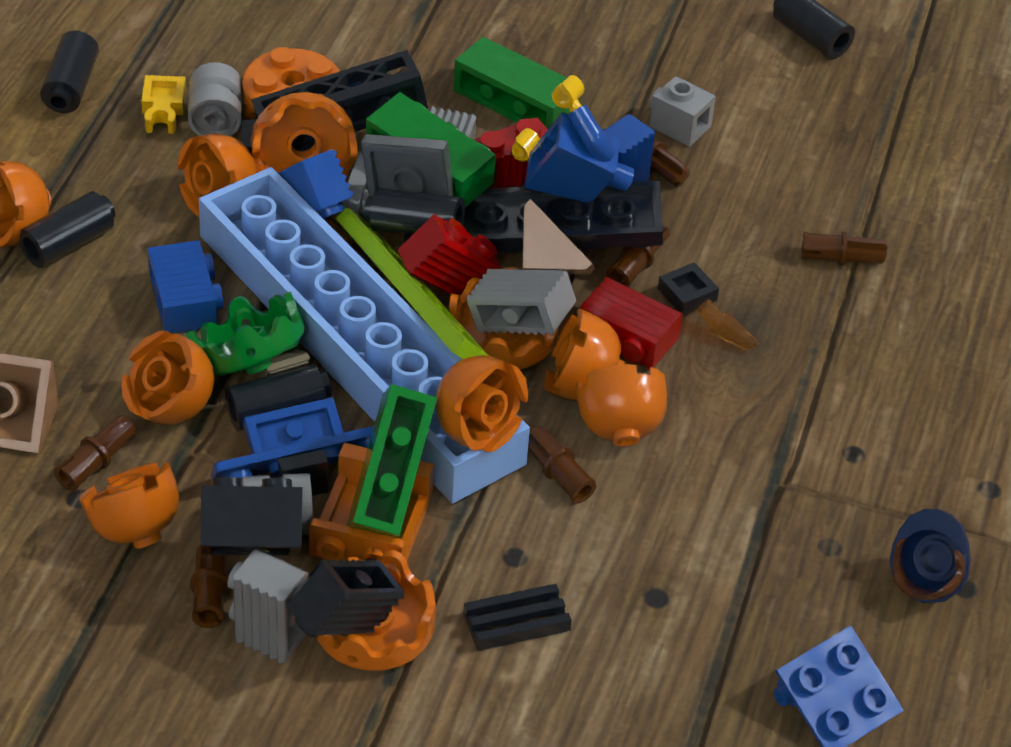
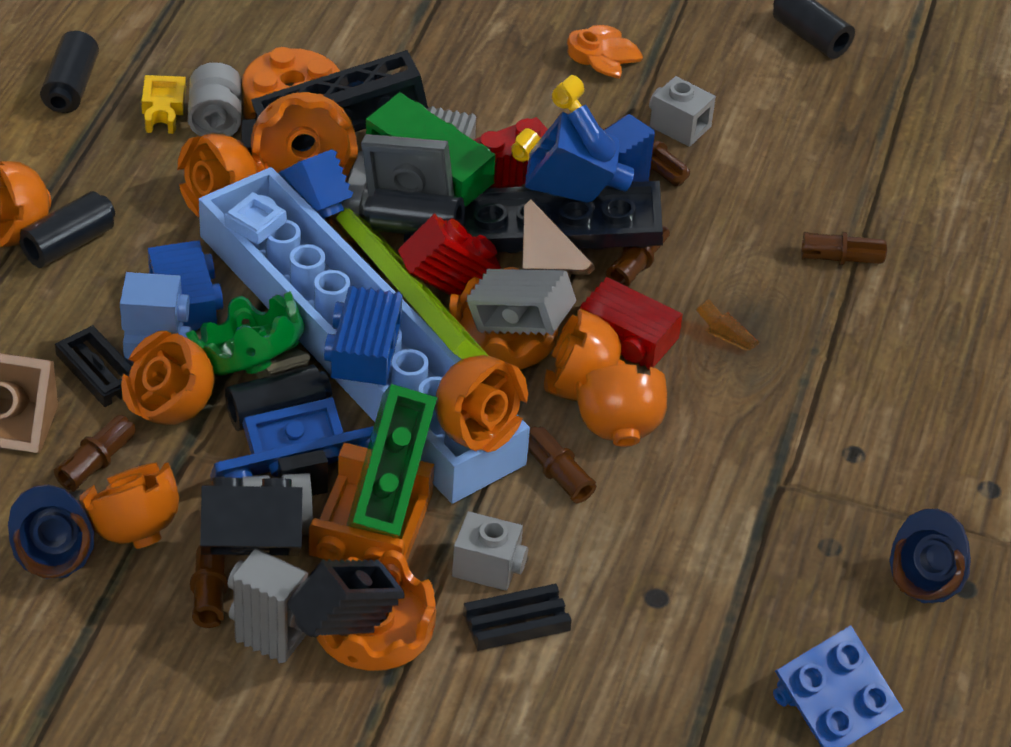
green brick [453,37,580,129] -> none
black plate [658,262,719,315] -> none
none -> dark blue piece [8,484,94,579]
none -> black tile [55,325,132,407]
none -> medium blue brick [120,272,191,366]
none -> light blue tile [224,192,287,245]
none -> blue brick [324,285,403,385]
none -> light grey brick [452,511,528,591]
none -> orange plate [567,25,643,79]

